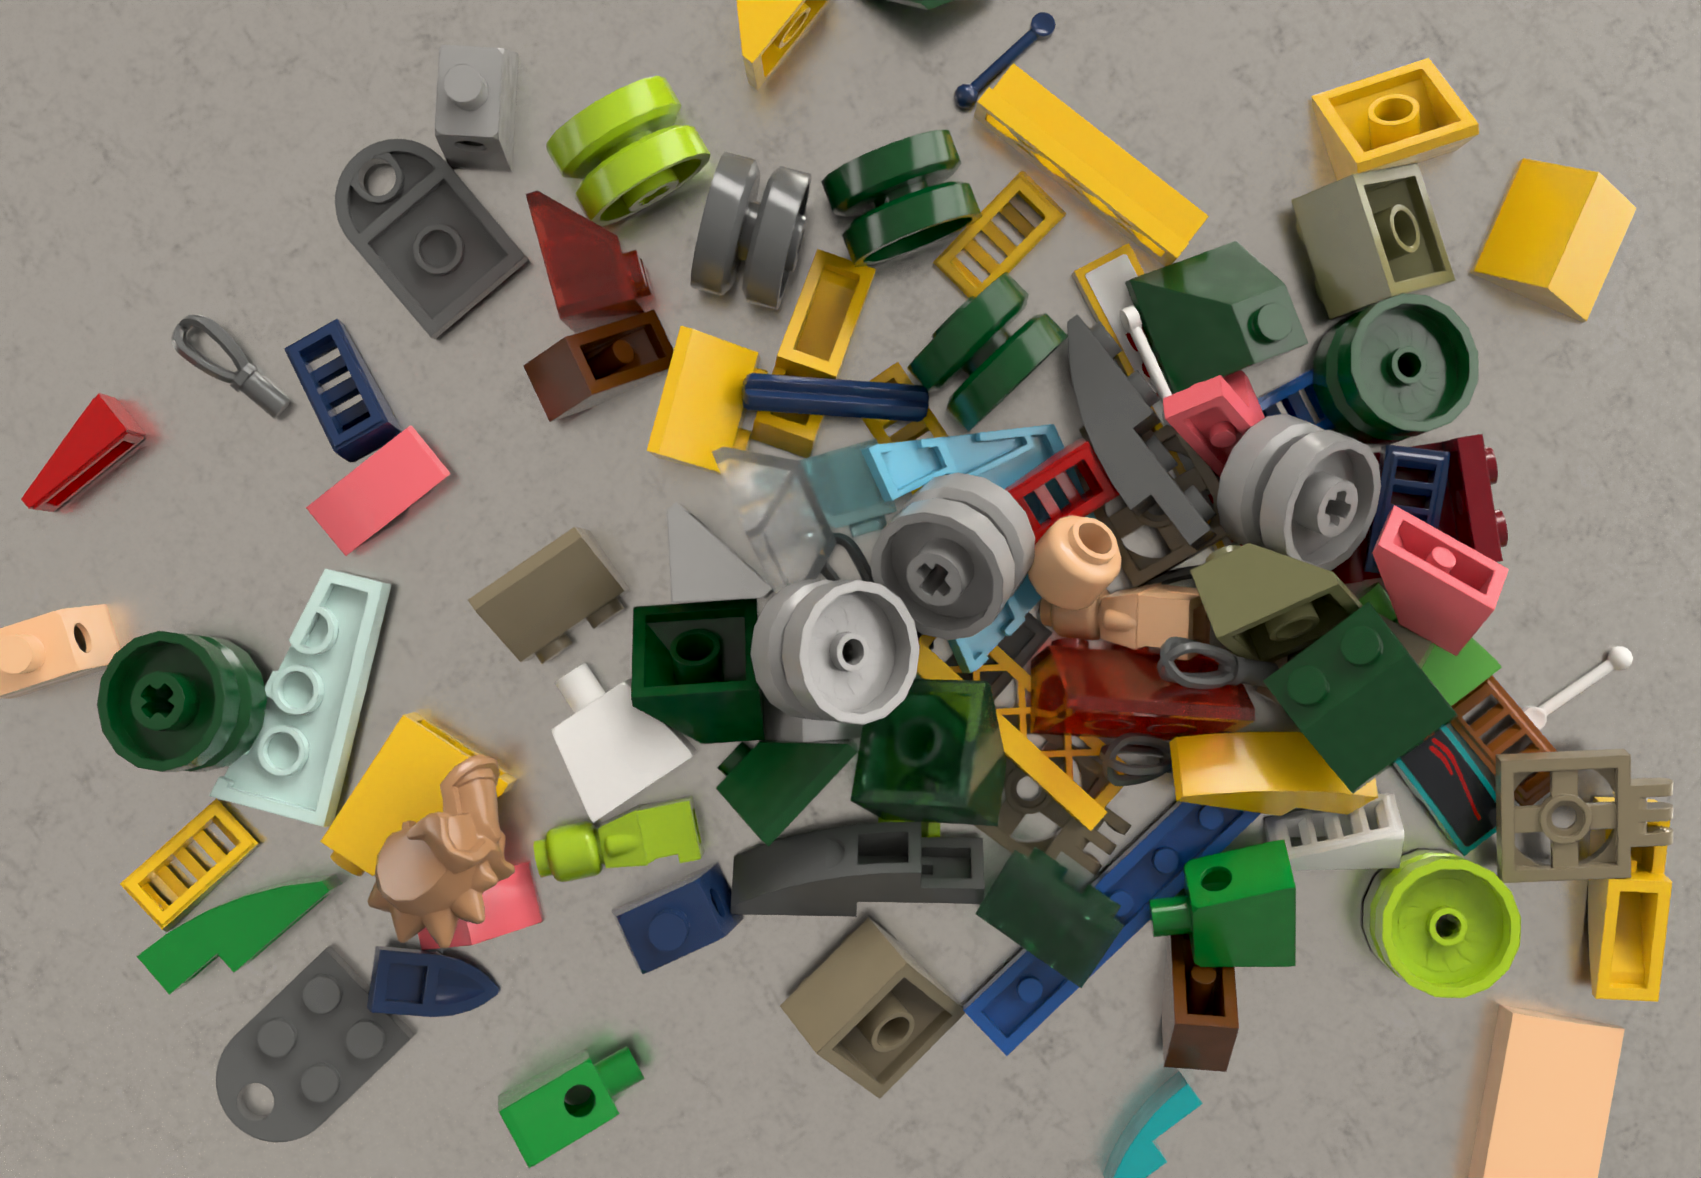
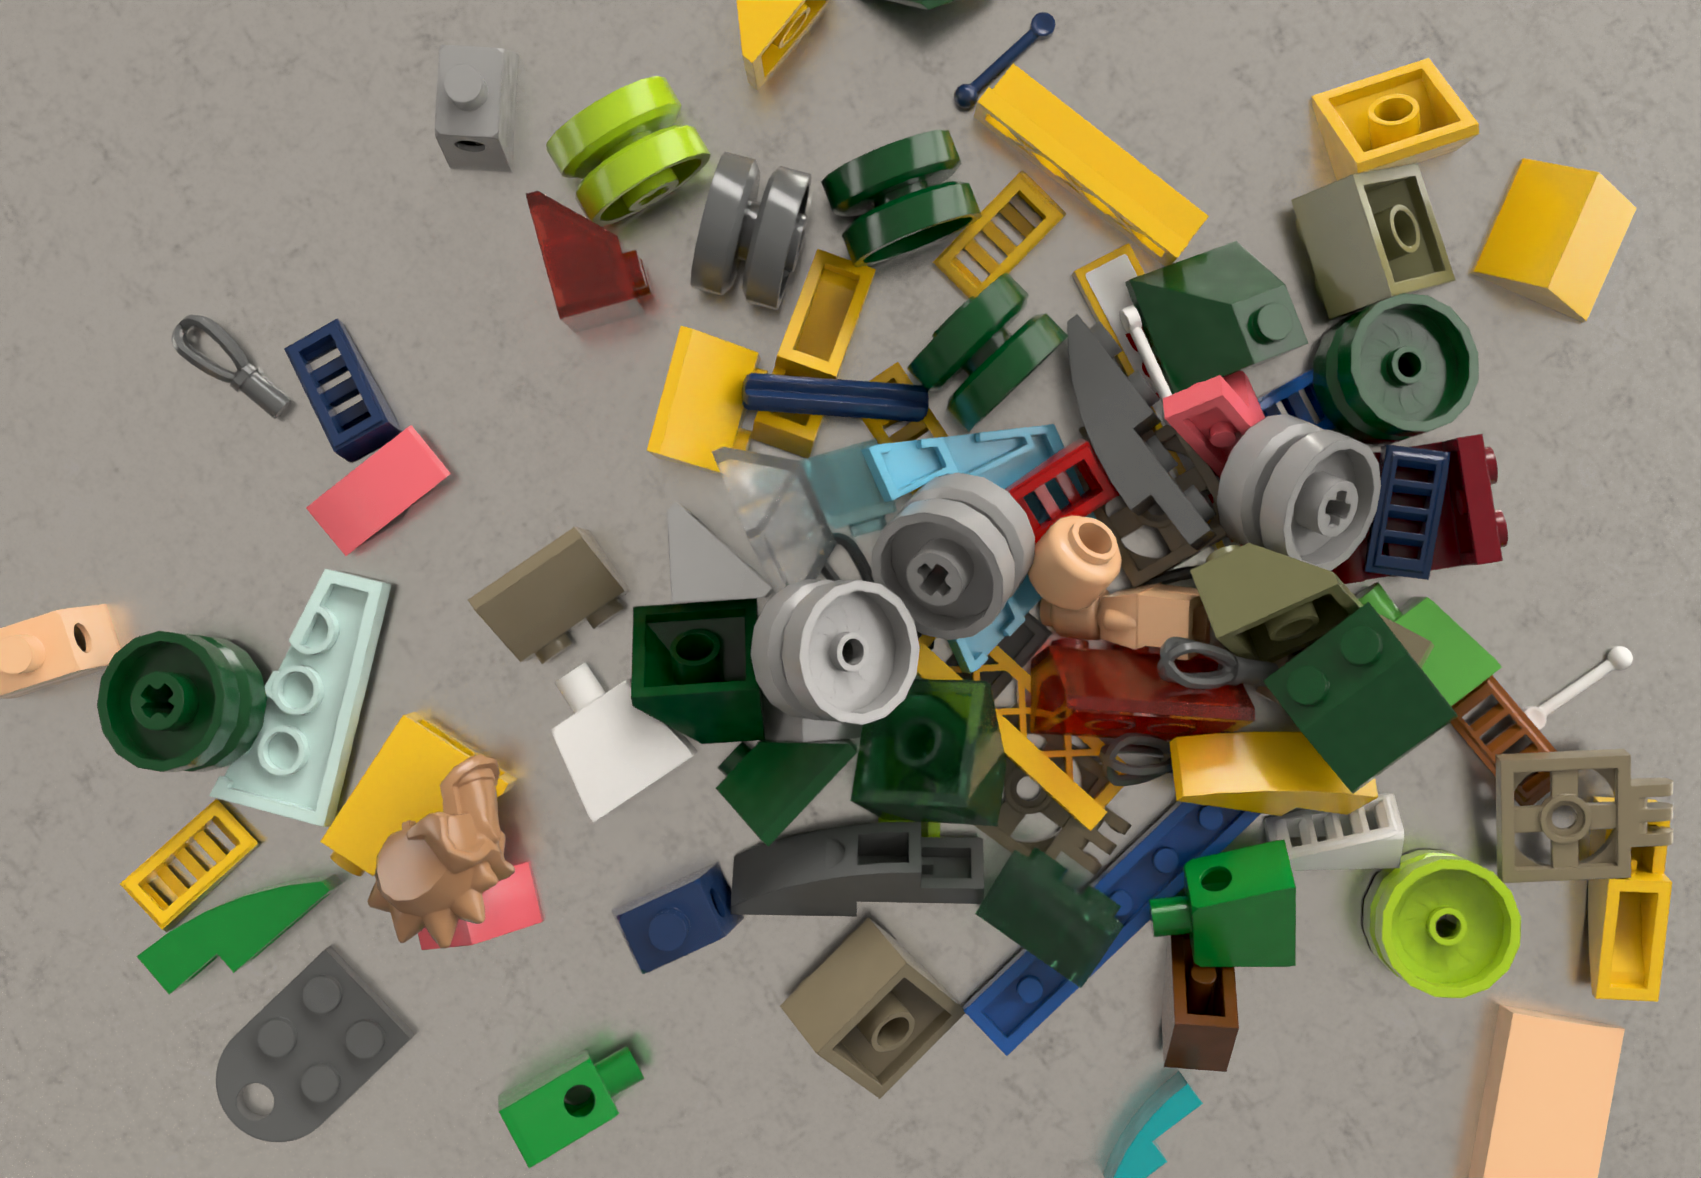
red slope [21,393,146,512] -> none
dark grey plate [335,139,529,339] -> none
dark blue plate [367,946,499,1017] -> none
reddish brown slope [523,309,674,422] -> none
lime piece [533,795,704,882] -> none
coral slope [1372,505,1509,656] -> none
black slope [1393,726,1497,856] -> none

